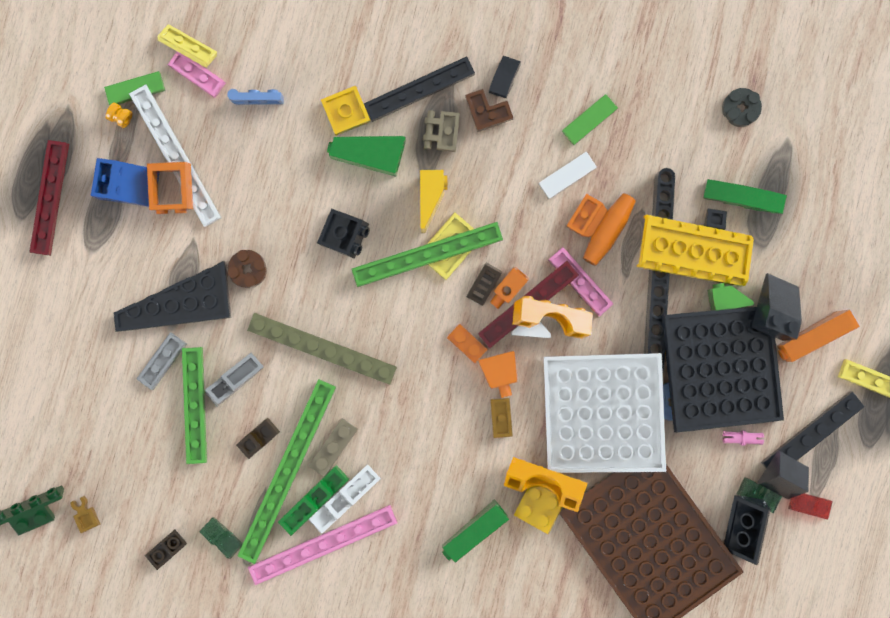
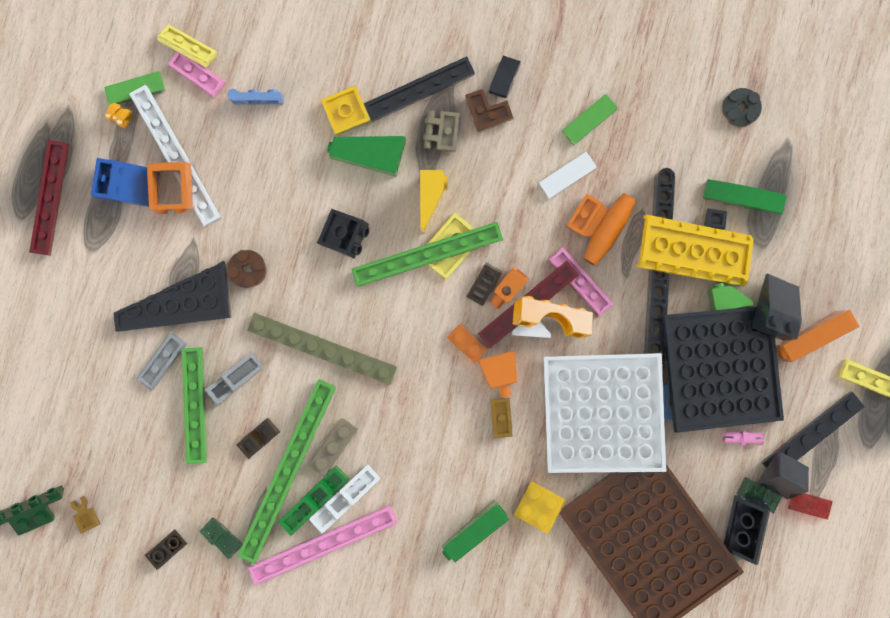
light orange arch [504,457,588,512] -> none

